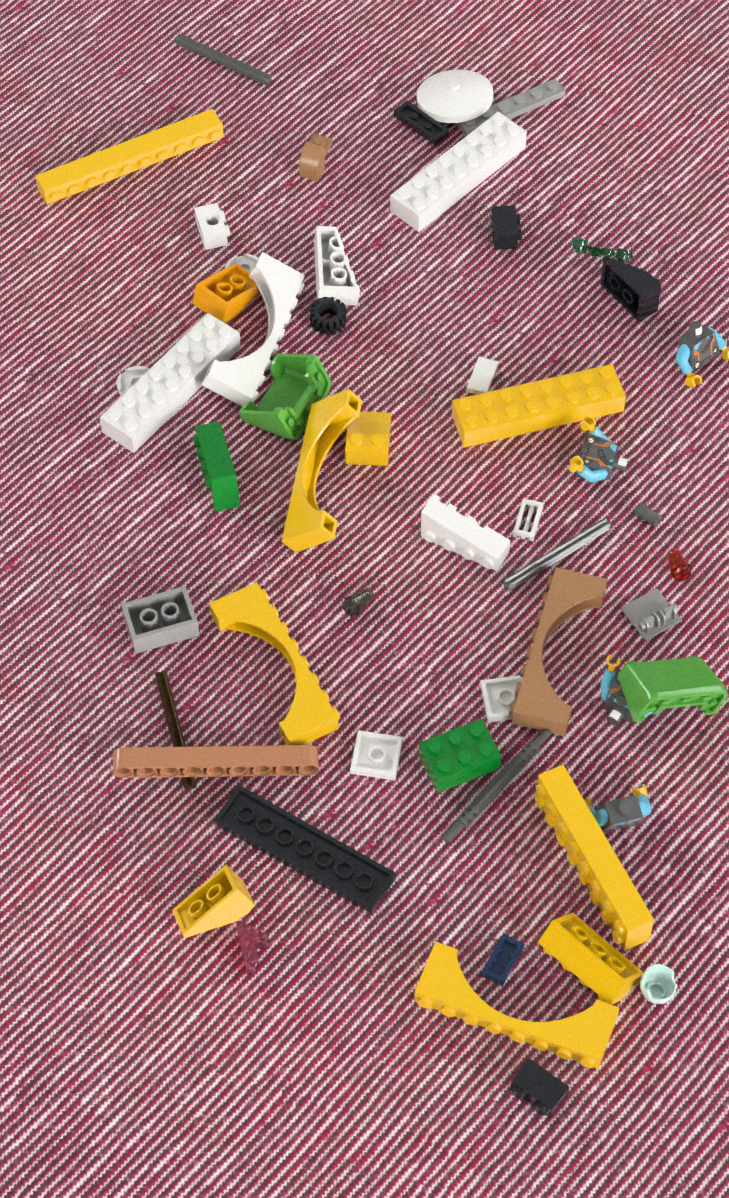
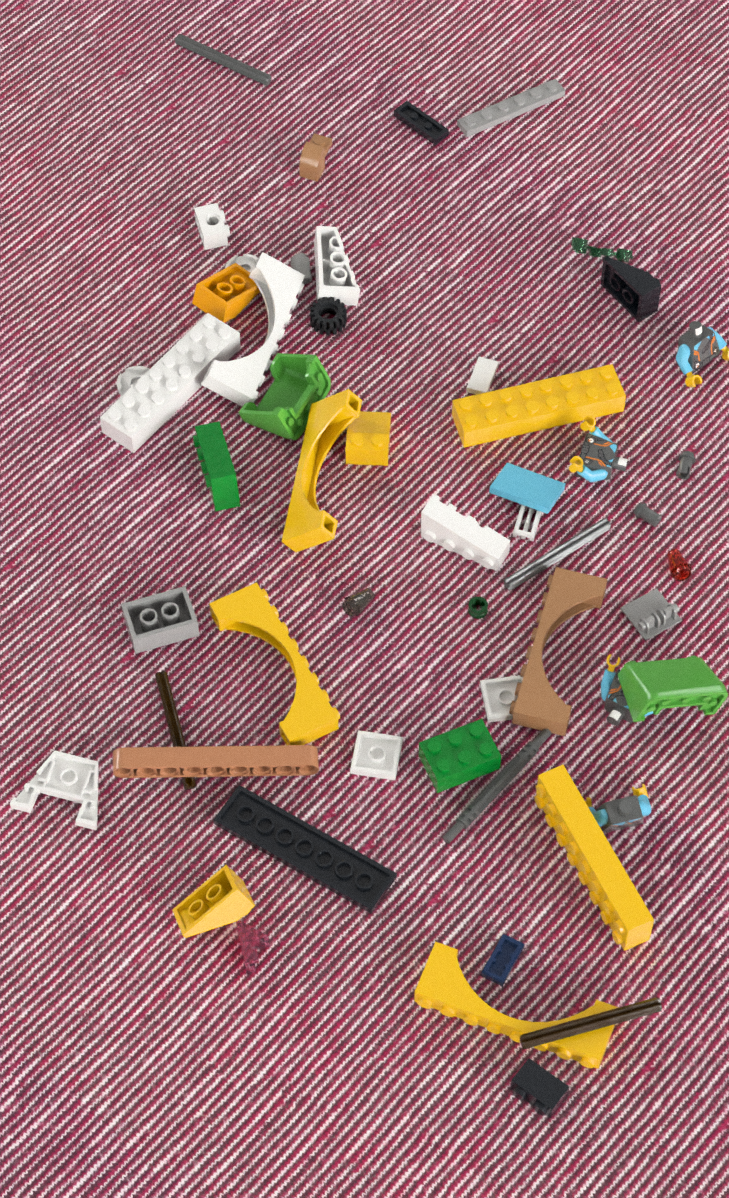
yellow brick [35,109,224,204] -> none
white brick [390,112,527,232] -> none
white dish [417,70,493,123] -> none
black brick [491,205,522,250] -> none
yellow slope [538,913,644,1005] -> none
light aqua hair [640,964,678,1004] -> none
none -> white wing [10,751,99,830]
none -> light grey cone [290,253,312,284]
none -> dark green bush [468,597,488,619]
none -> medium azure tile [489,463,566,514]
none -> dark brown axle [520,997,662,1049]
none -> dark grey pin [676,451,696,479]

